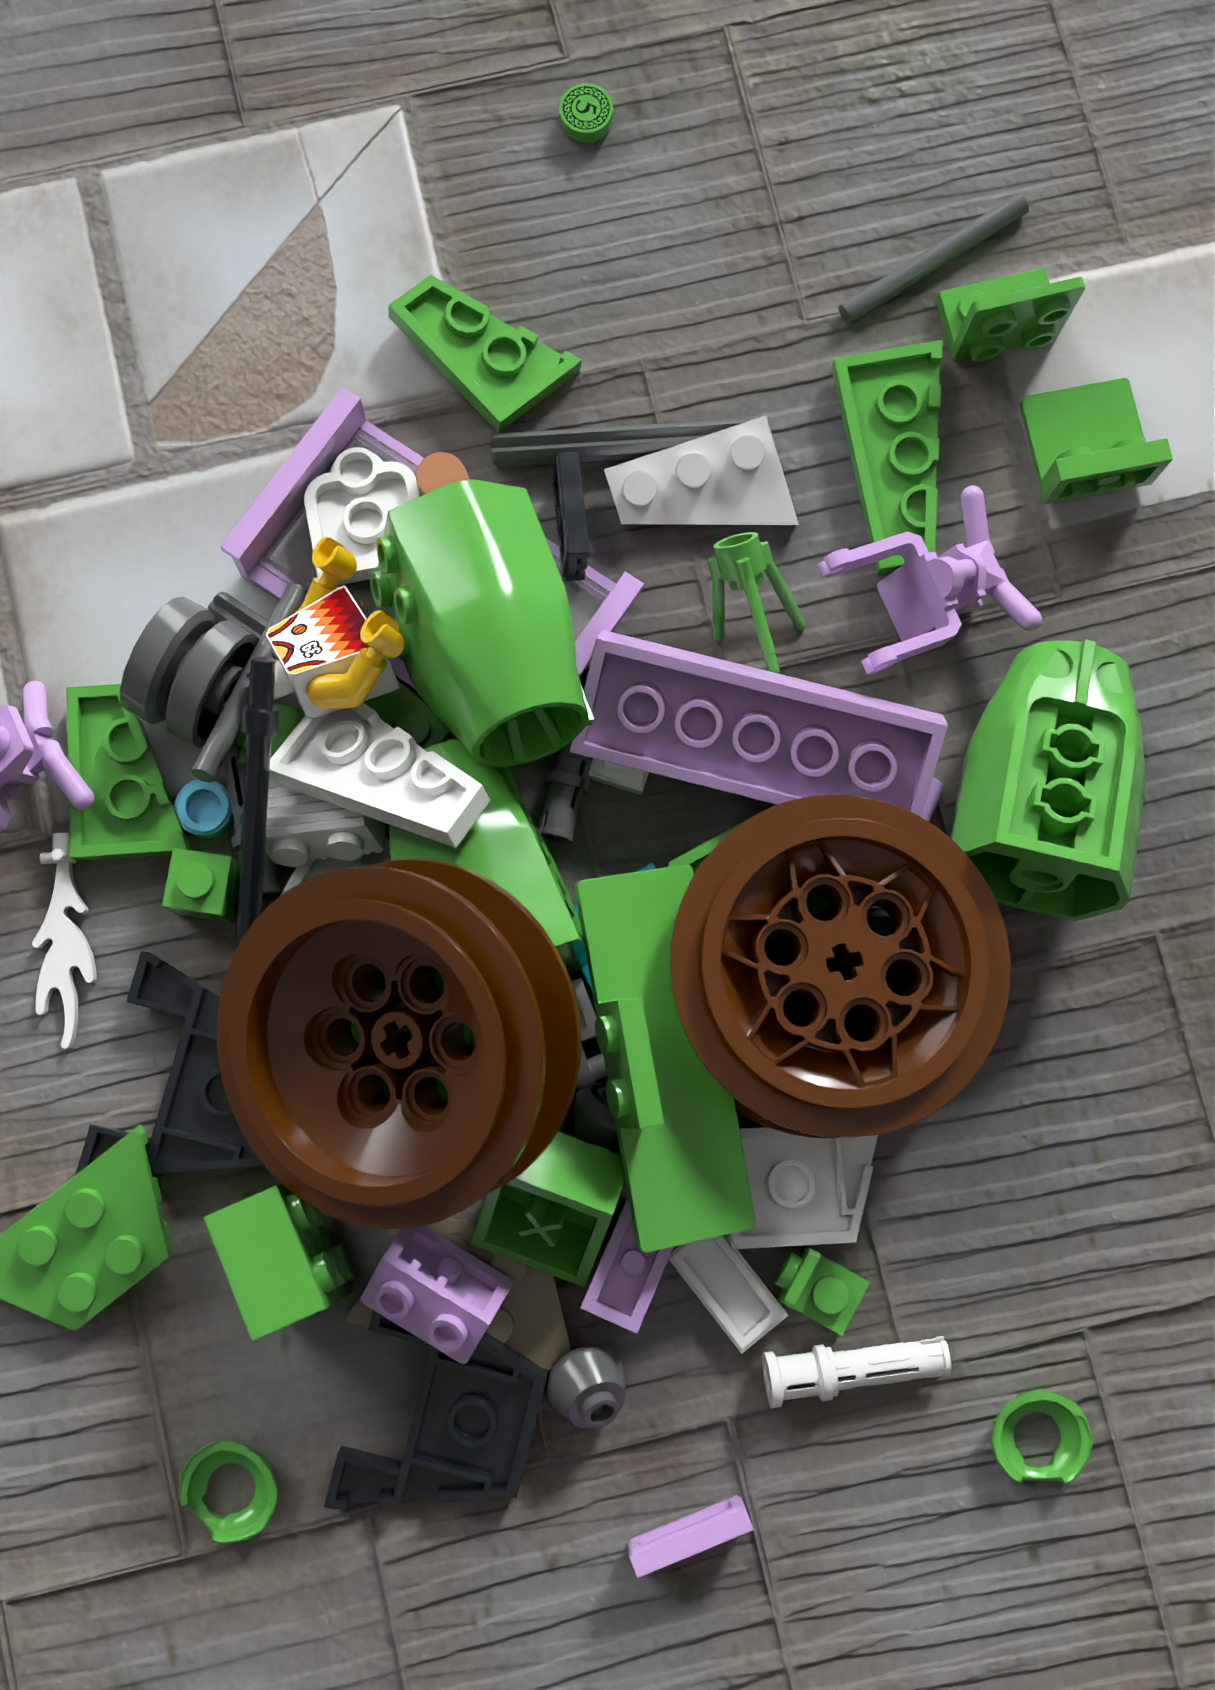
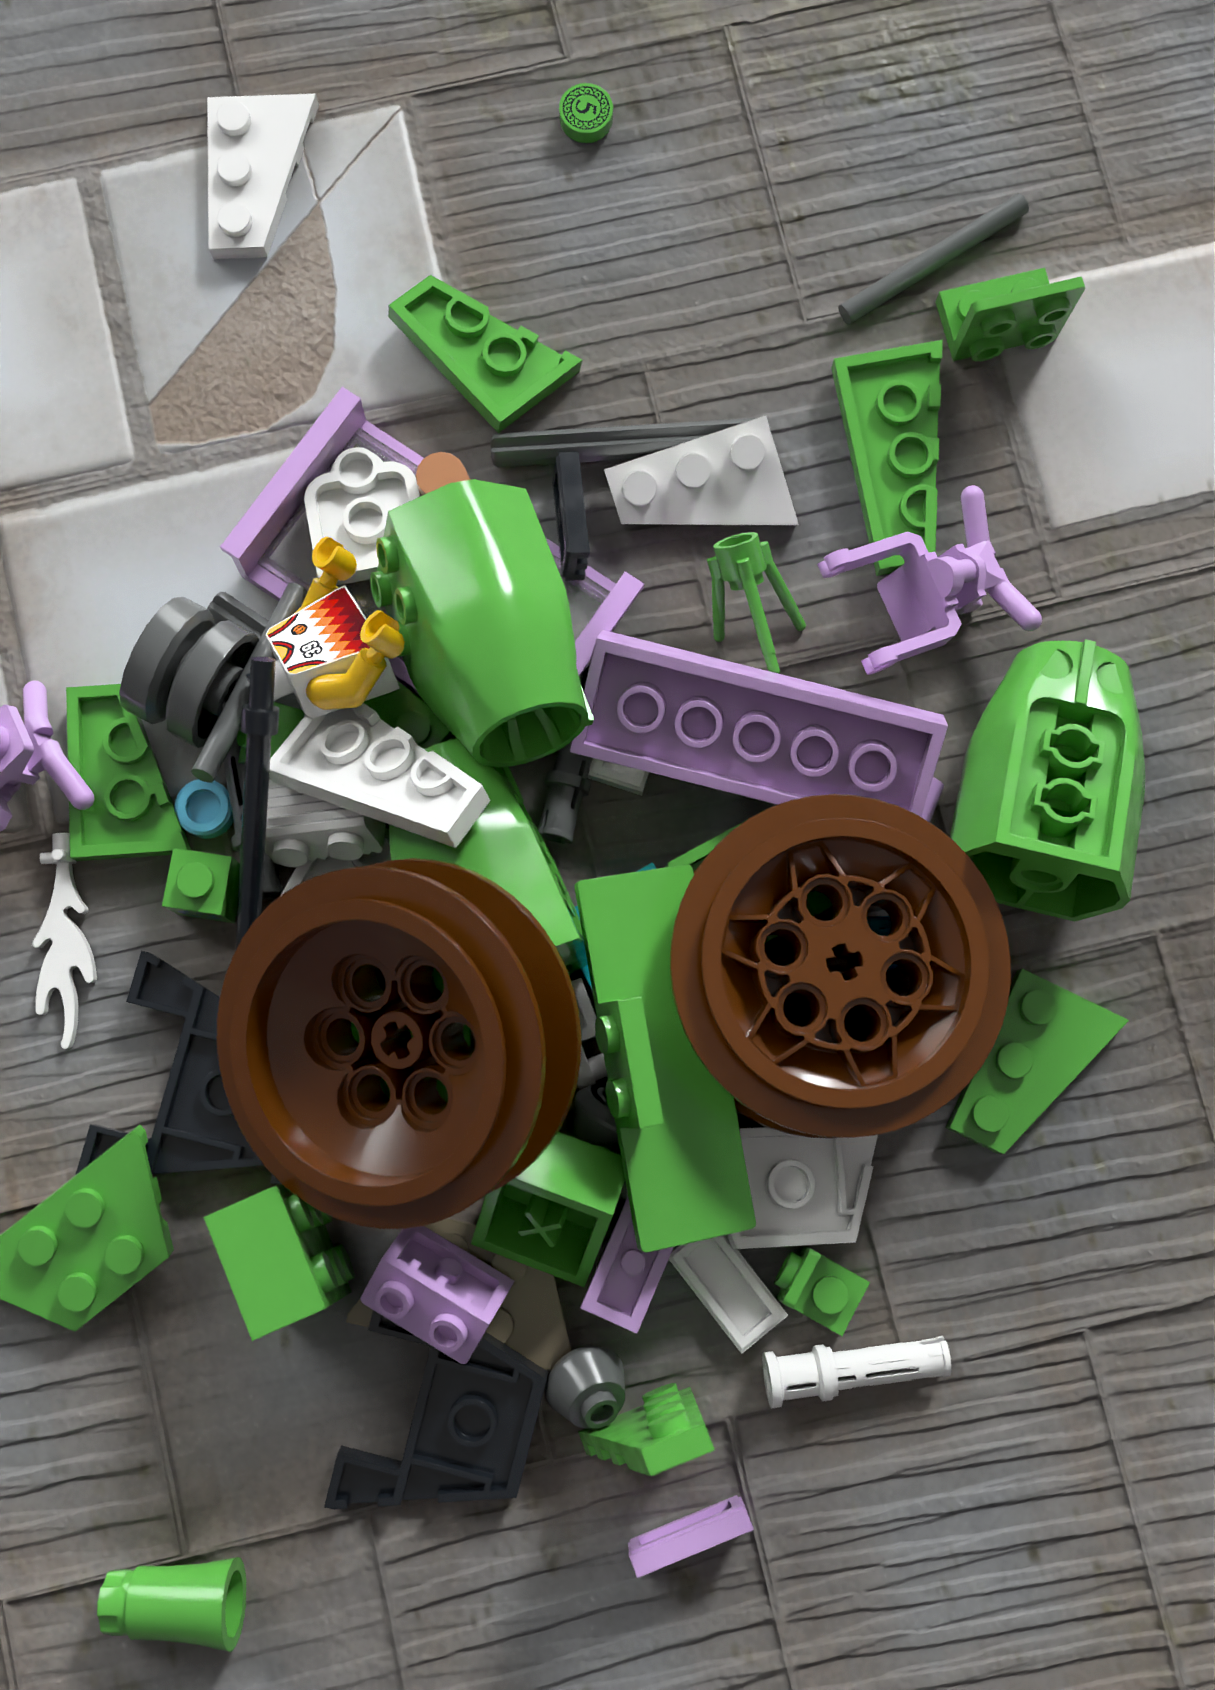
bright green piece [178,1441,278,1544] -> none
bright green piece [991,1389,1093,1484] -> none
bright green bracket [1019,378,1173,505] -> none
none -> bright green plant [97,1557,246,1652]
none -> white wing [207,94,319,259]
none -> bright green wing [578,1383,715,1476]
none -> bright green wing [945,968,1129,1154]

